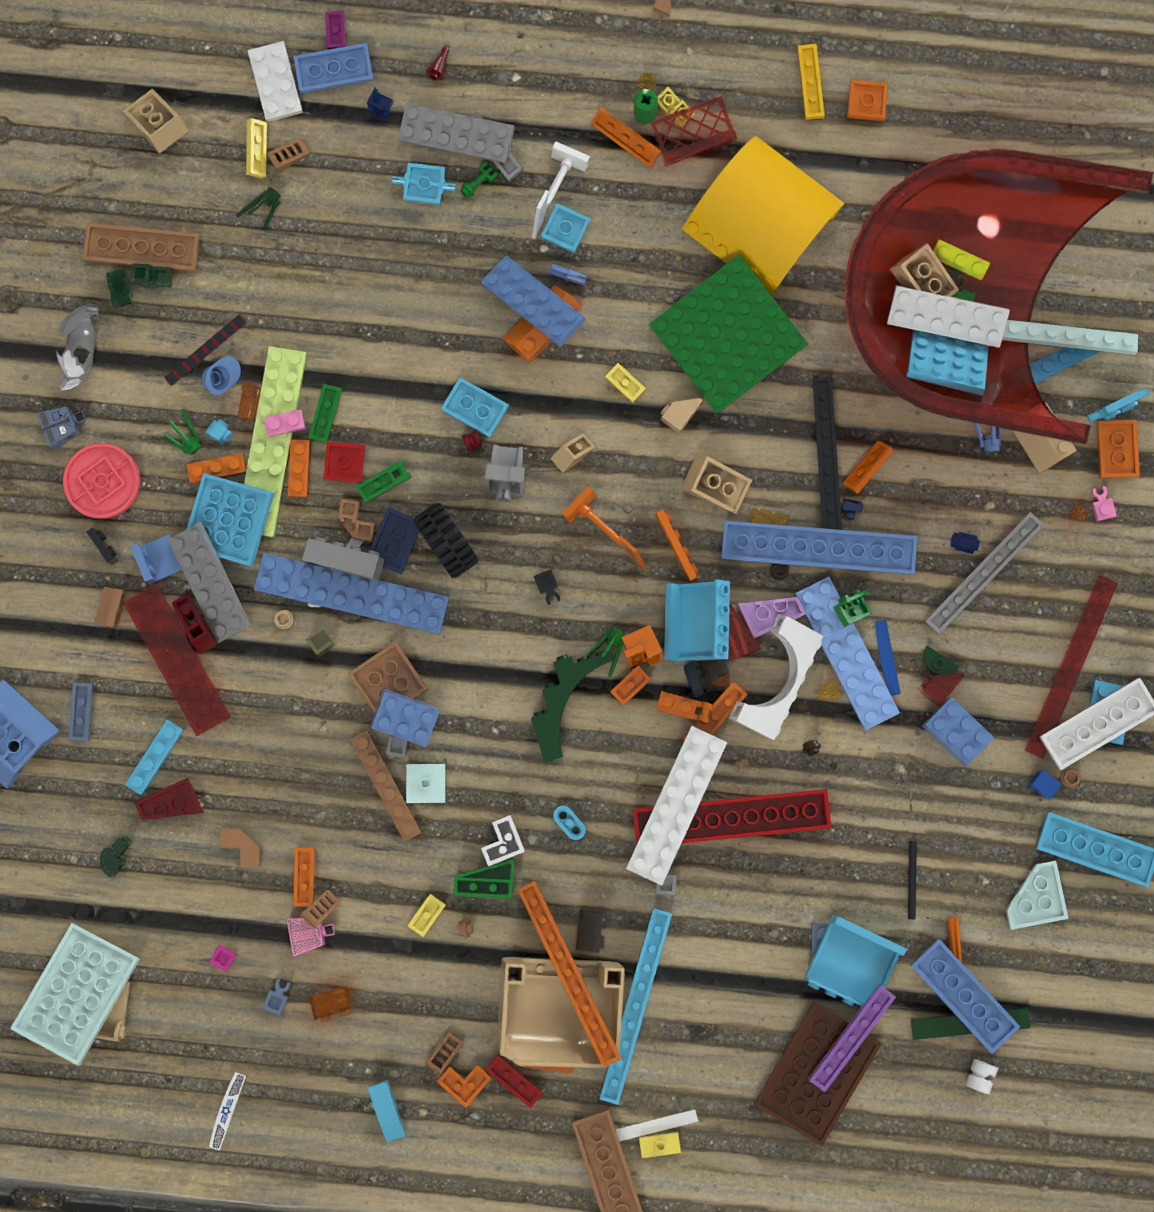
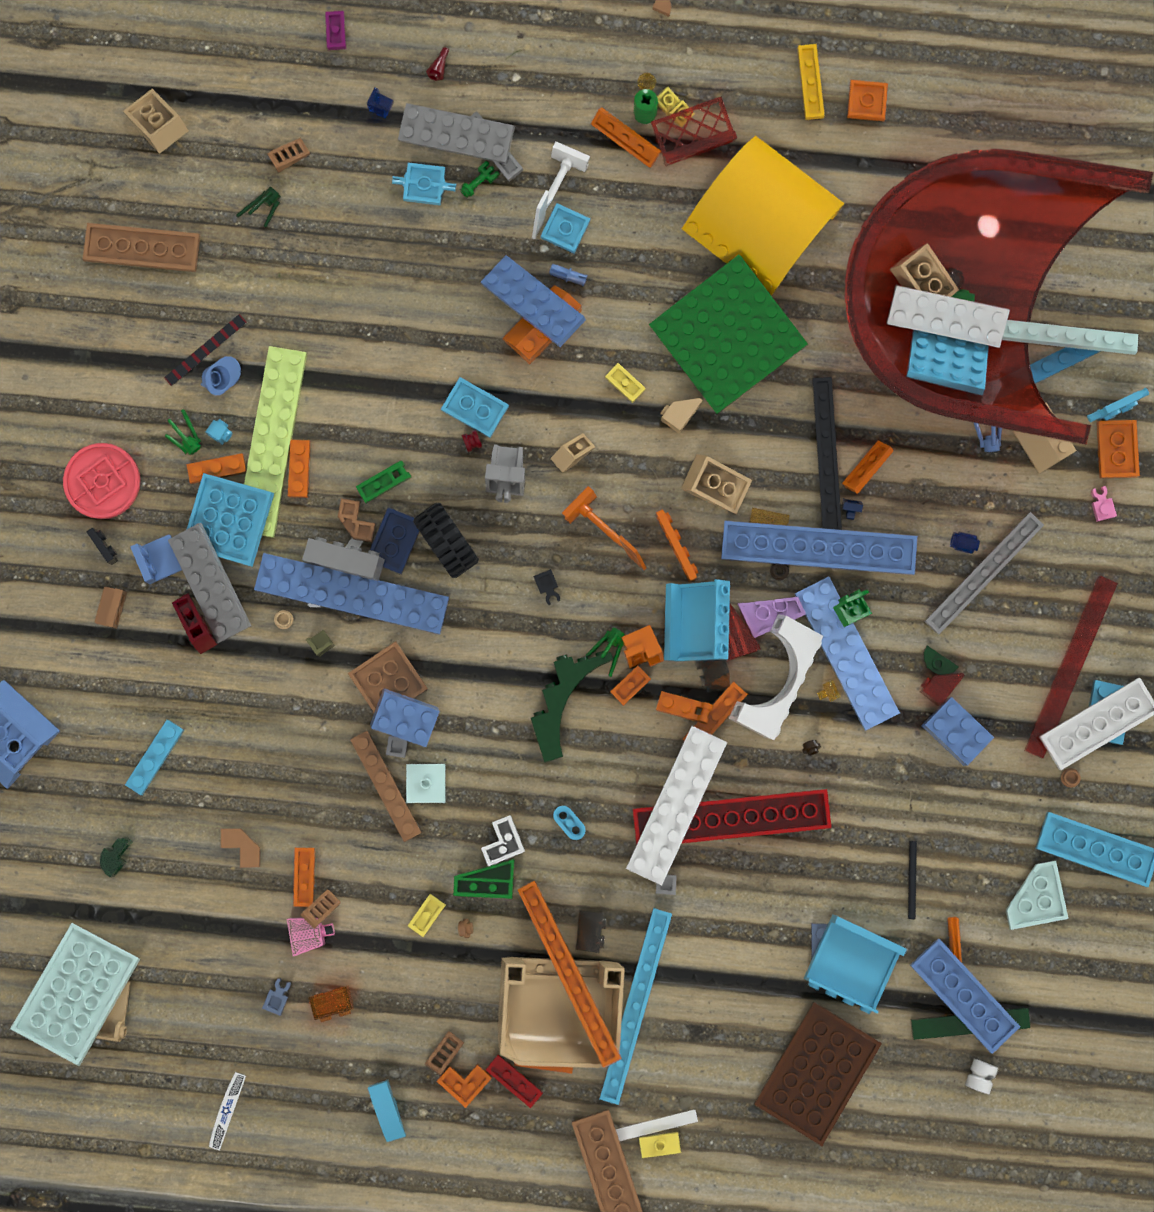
sand blue torso [36,407,87,450] -> none
light grey animal [56,304,99,390] -> none
sand blue plate [68,682,94,741] -> none
clear green brick [106,268,133,308] -> none
clear red plate [123,584,231,736] -> none
clear green brick [130,263,174,289] -> none
dark red wing [134,778,204,820] -> none
dark pink plate [209,944,237,972] -> none
clear orange piece [237,381,261,420] -> none
light yellow plate [246,118,267,179] -> none
white plate [248,41,303,122] -> none
bright pink plate [264,409,306,437] -> none
medium blue plate [293,43,374,94] -> none
green plate [308,384,342,444] -> none
red plate [323,442,365,483] -> none
black bush [684,662,704,697] -> none
medium lavender plate [808,984,896,1092] -> none
blue sticker [875,620,901,696] -> none
neon yellow plate [933,239,990,281] -> none
blue panel [1028,770,1061,800] -> none
clear orange plate [1068,506,1089,520] -> none

